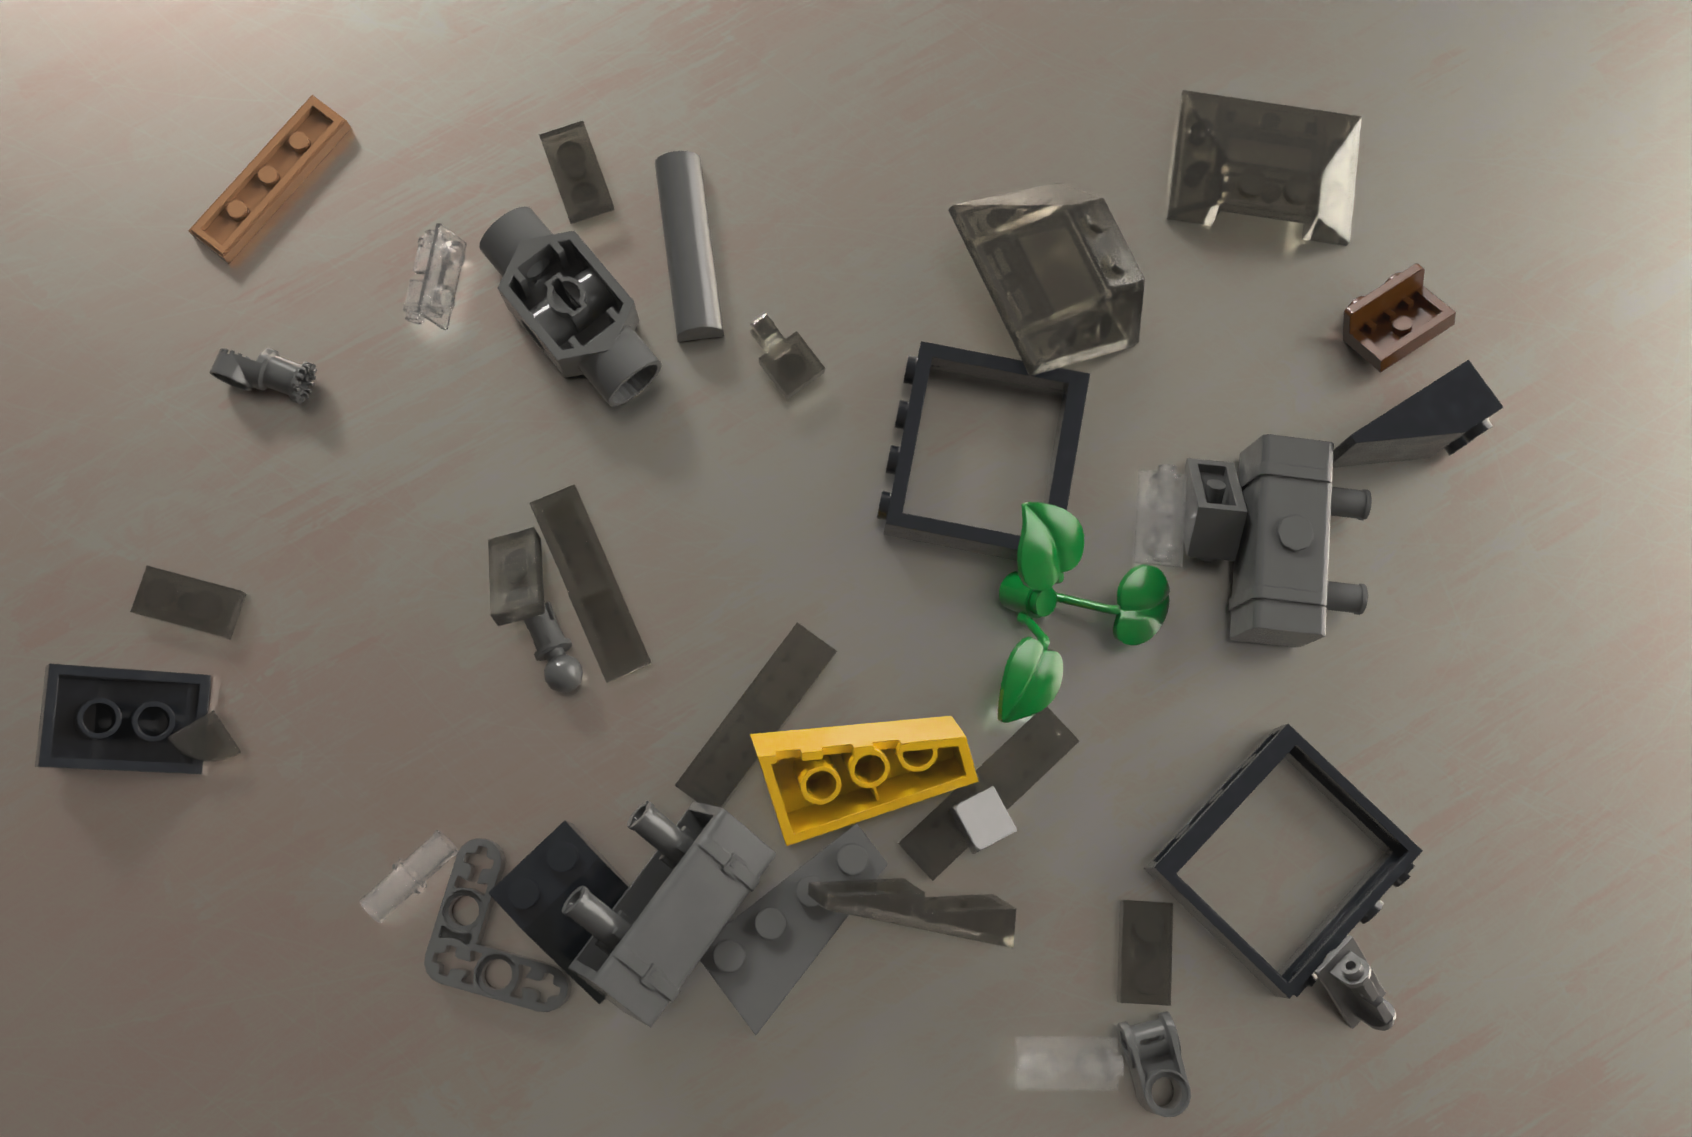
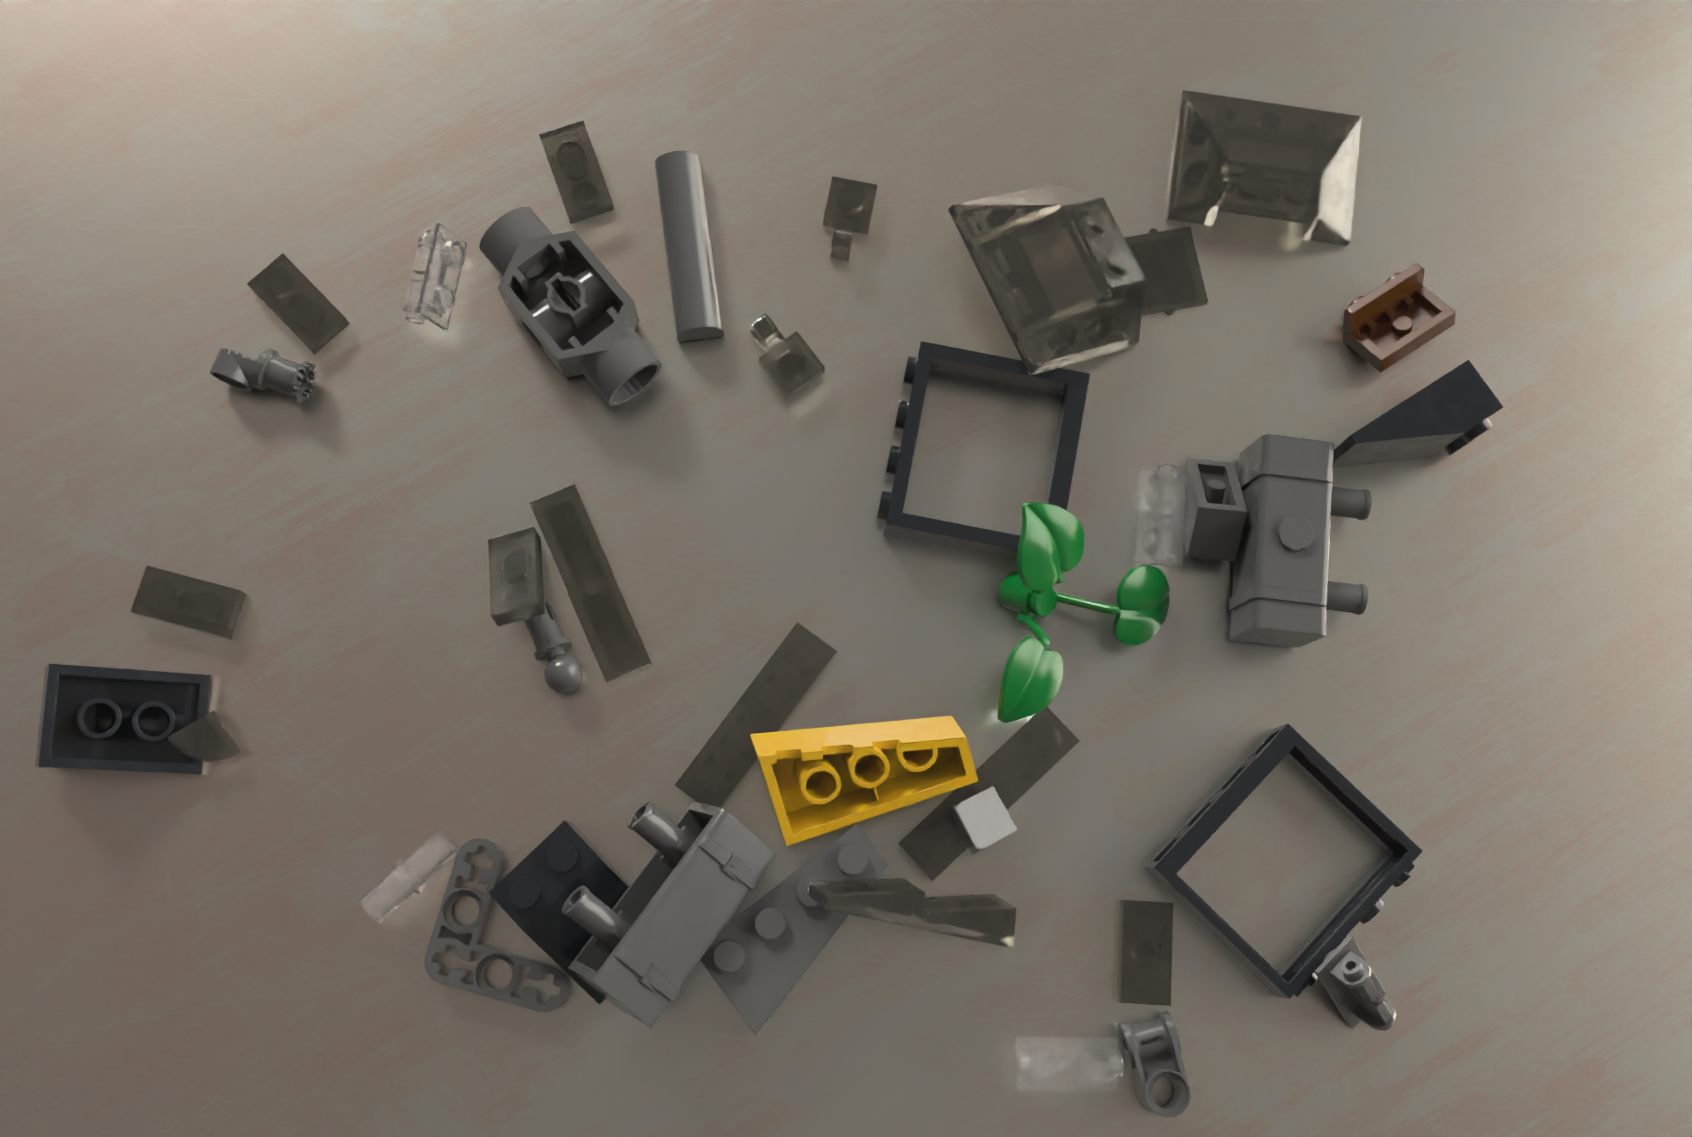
medium nougat tile [188,95,351,264] -> none
none -> clear smoke plate [247,253,350,355]
none -> clear smoke plate [823,176,878,261]
none -> clear smoke piece [1115,227,1208,317]

